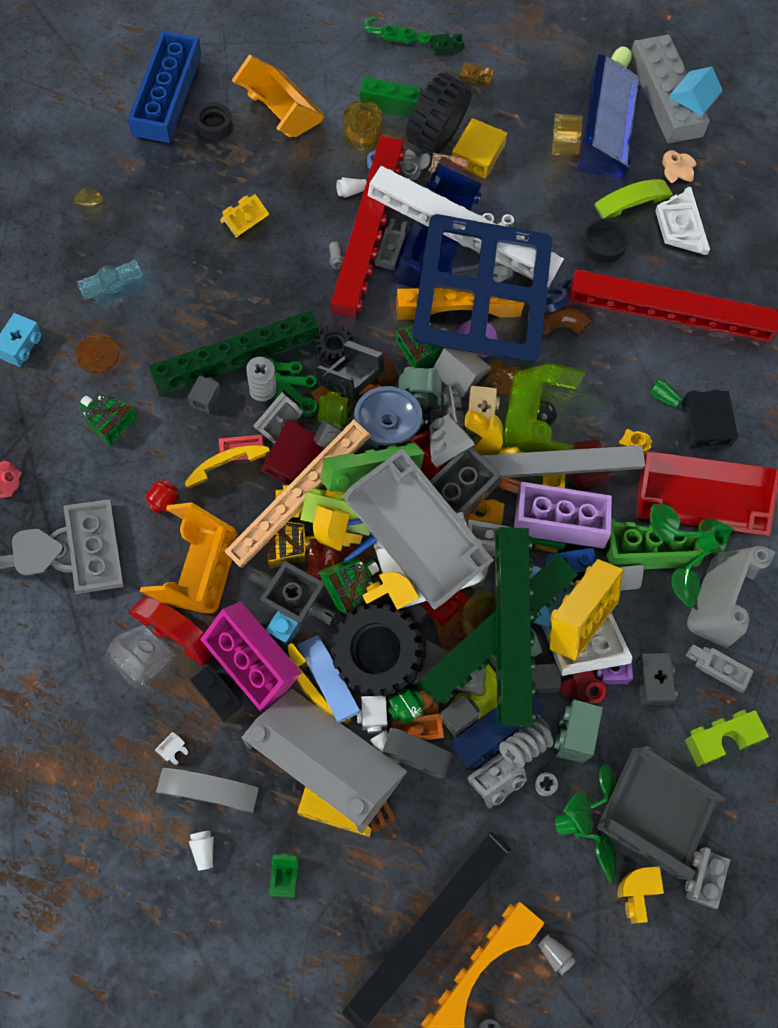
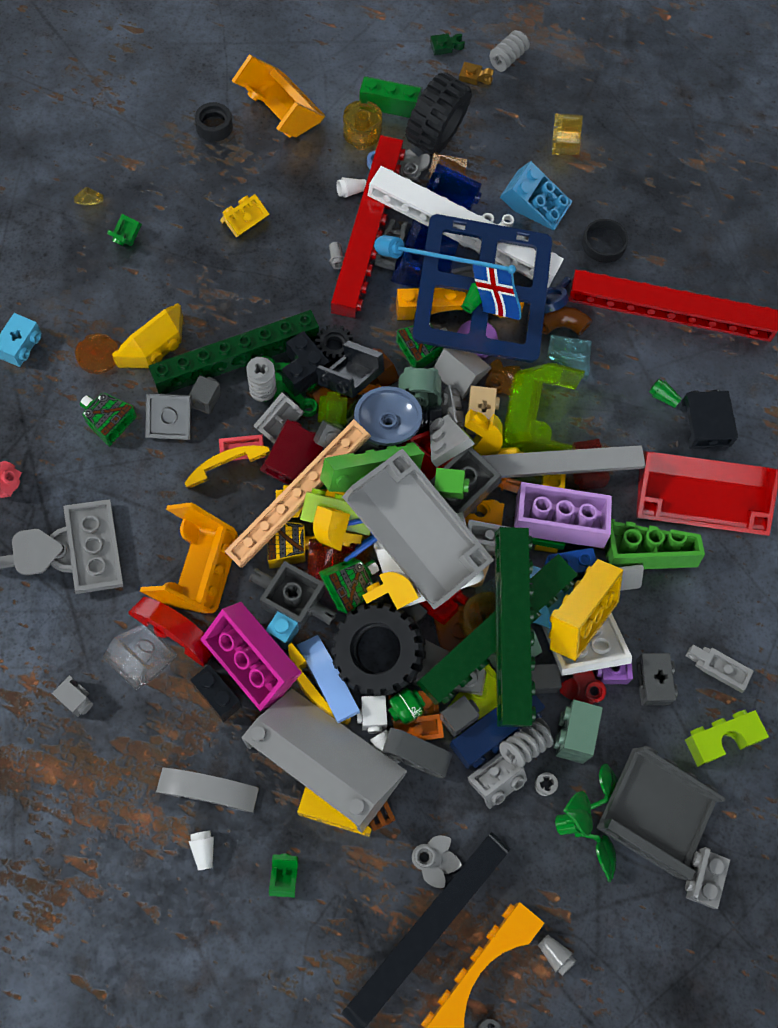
clear light blue piece [77,260,143,300] -> none
blue brick [128,31,201,143] -> none
red head [145,479,179,514] -> none
white tile [155,732,188,765] -> none
green piece [364,16,431,45] -> none
yellow brick [451,118,507,179] -> none
black piece [530,401,557,428] -> none
clear blue windscreen [577,54,641,179] -> none
lime slope [594,179,673,219] -> none
yellowish green brick [607,47,632,76] -> none
yellow brick [617,867,664,924] -> none
yellow animal [619,429,652,451] -> none
light grey brick [631,34,710,144] -> none
green plant [650,503,733,608] -> none
white wing [655,187,710,255] -> none
light nougat plate [662,150,697,183] -> none
medium azure slope [669,66,722,116] -> none
light grey windscreen [687,546,775,648] -> none
none -> light grey brick [52,675,93,717]
none -> green bracket [107,214,142,246]
none -> yellow wedge [112,303,183,368]
none -> plate [145,393,192,440]
none -> black brick [281,331,330,397]
none -> flag [374,235,522,320]
none -> light grey plate [412,835,462,888]
none -> bright green brick [434,468,470,499]
none -> green cone [461,283,482,313]
none -> light grey piece [489,30,530,72]
none -> dark azure slope [500,161,573,230]
none -> clear light blue wing [547,335,592,380]

